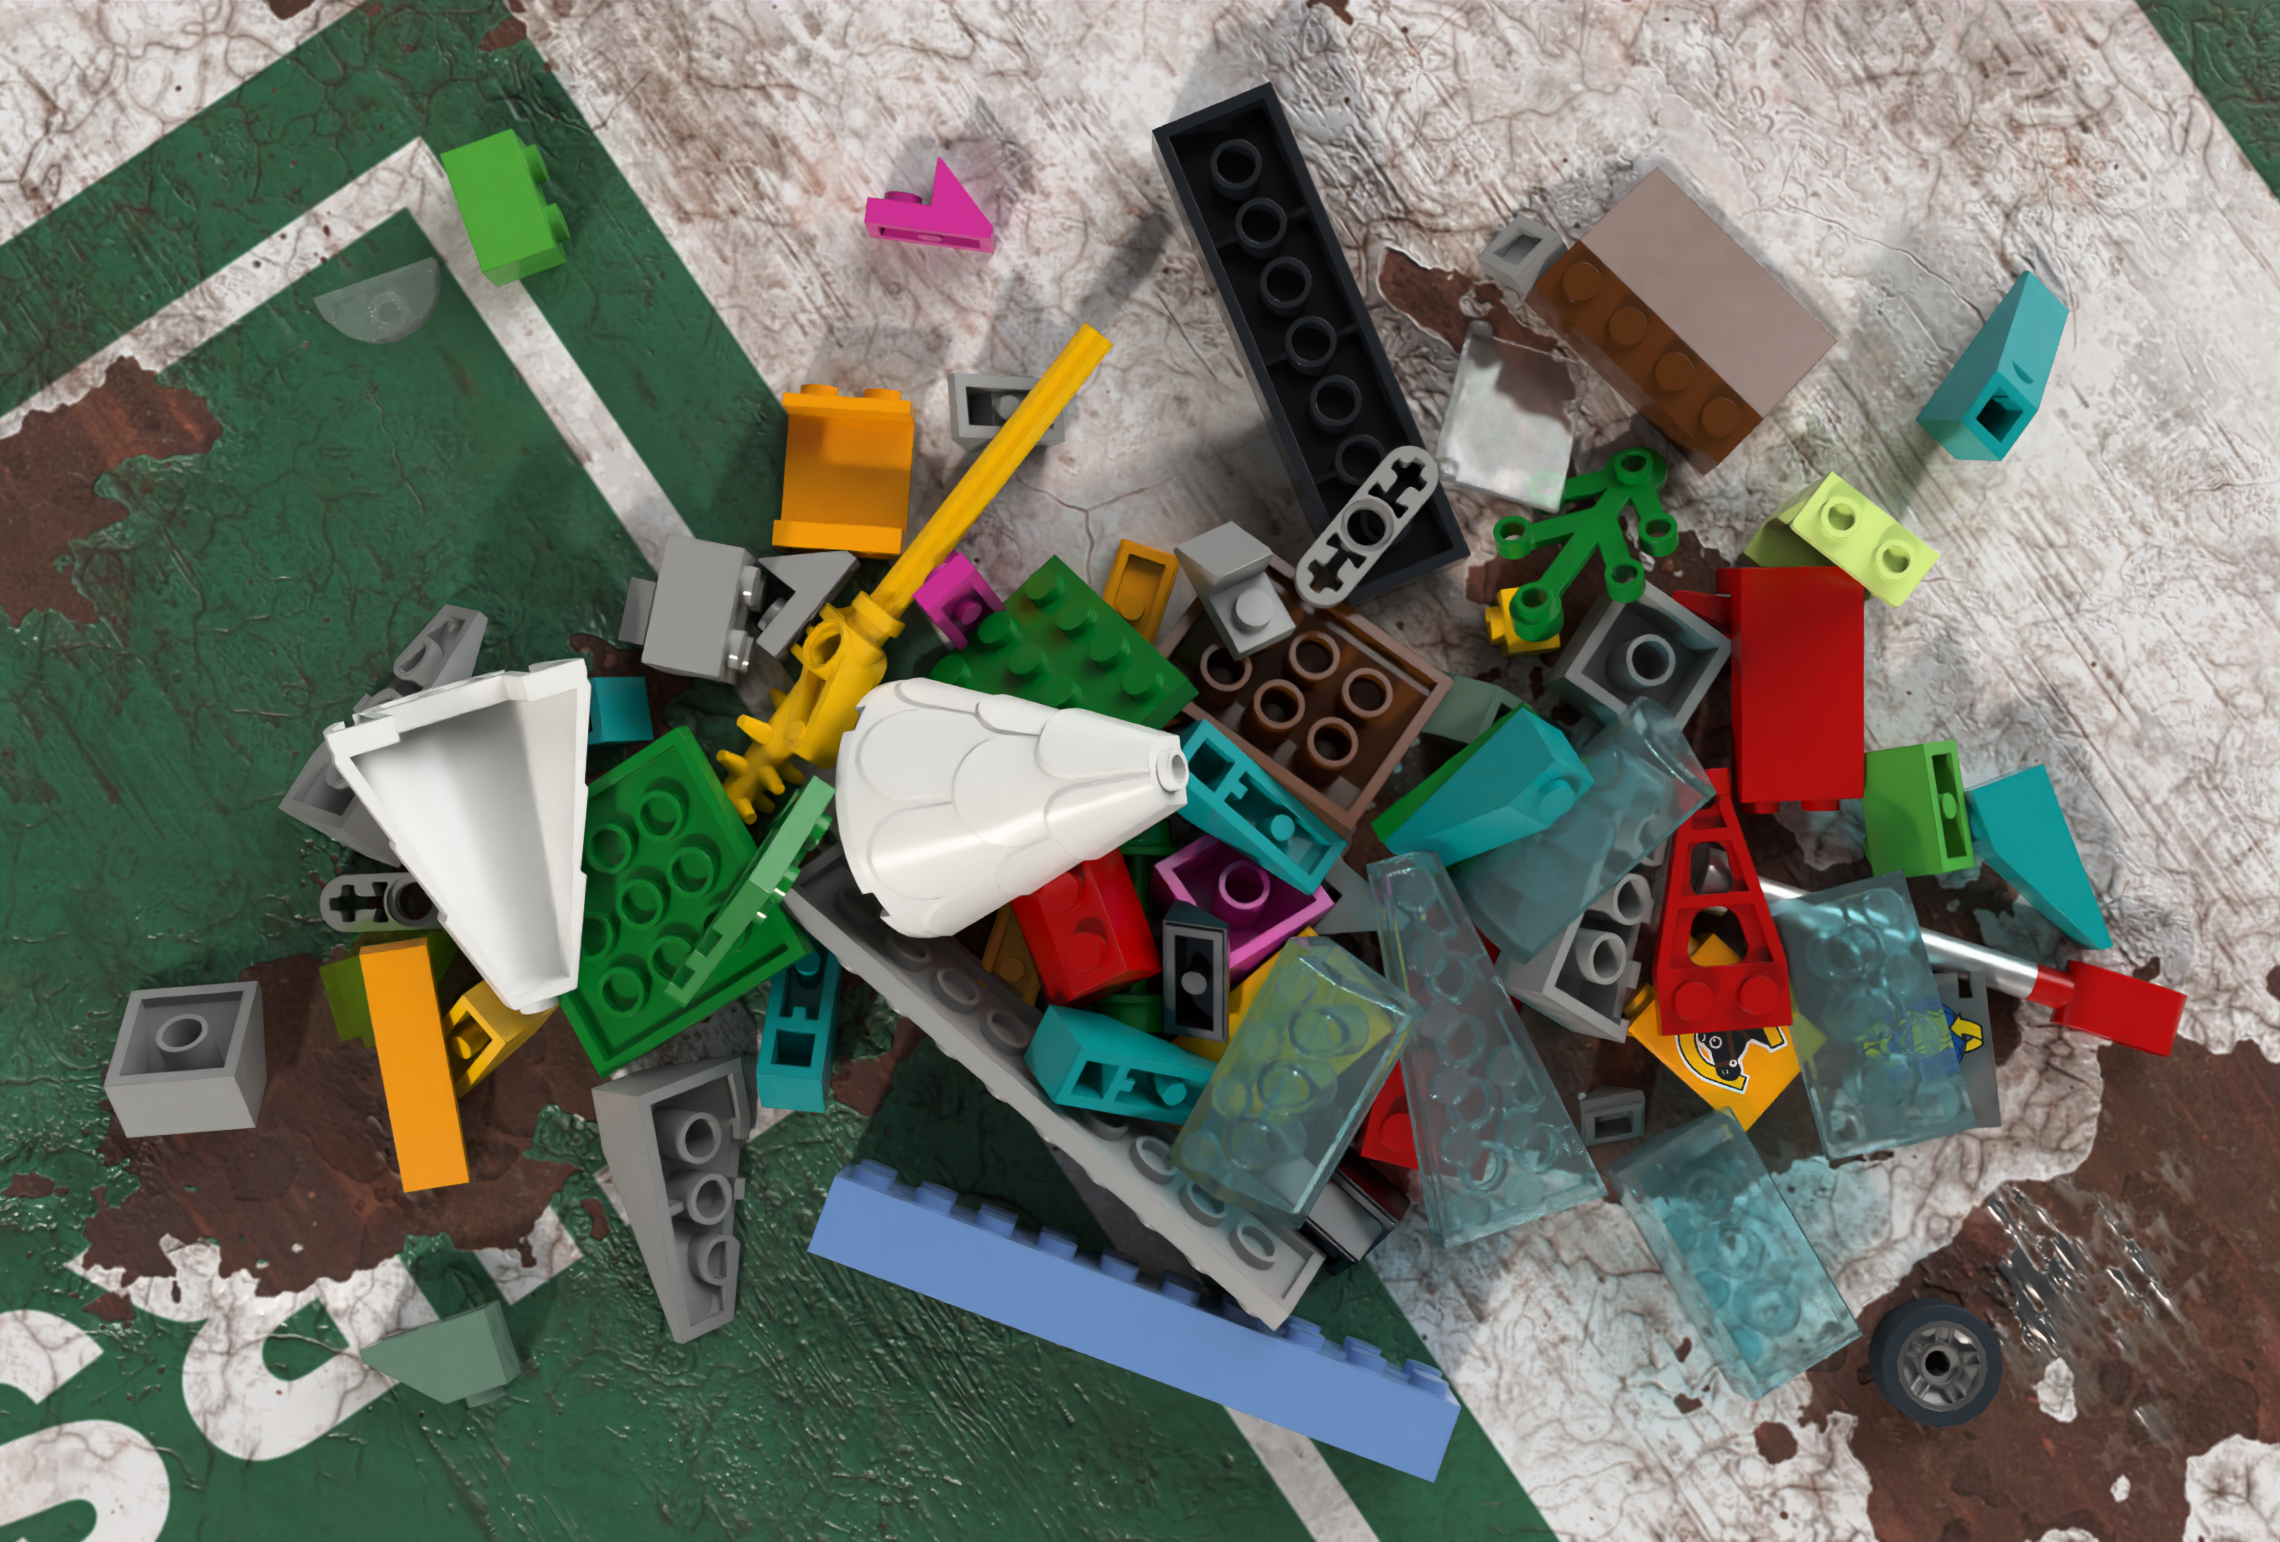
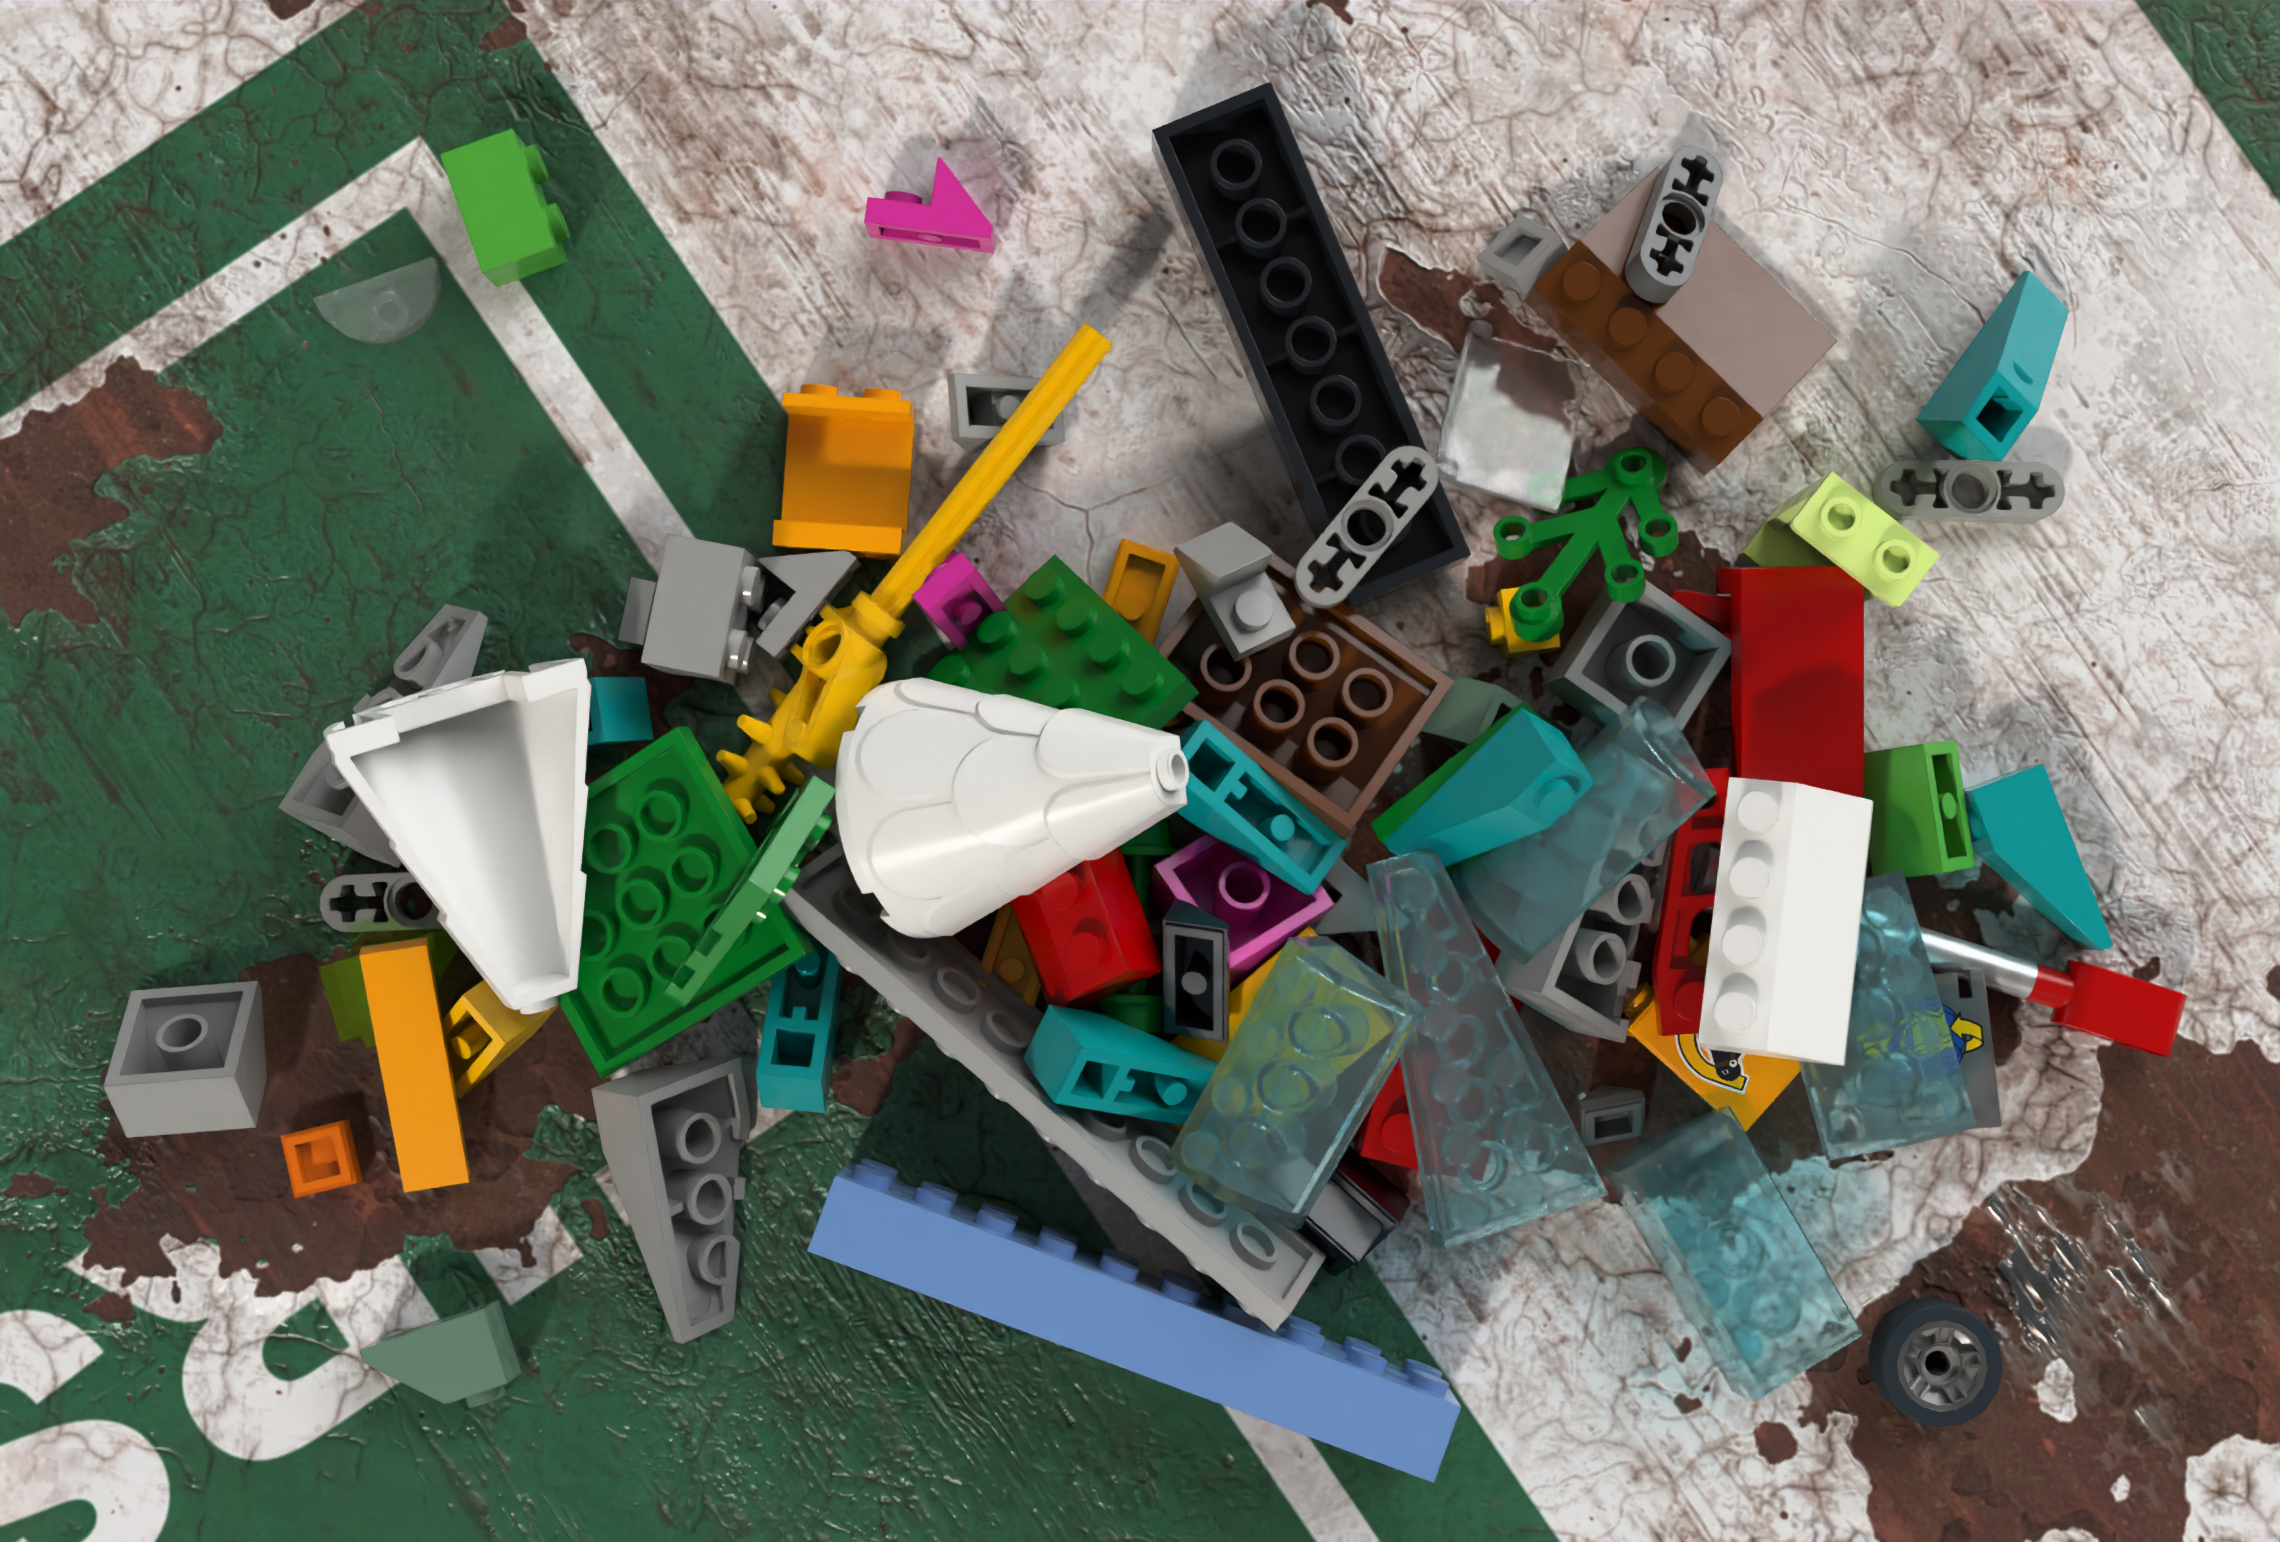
none -> orange tile [280,1119,363,1198]
none -> dark grey beam [1625,146,1723,303]
none -> white slope [1698,777,1874,1066]
none -> light grey beam [1872,459,2065,523]

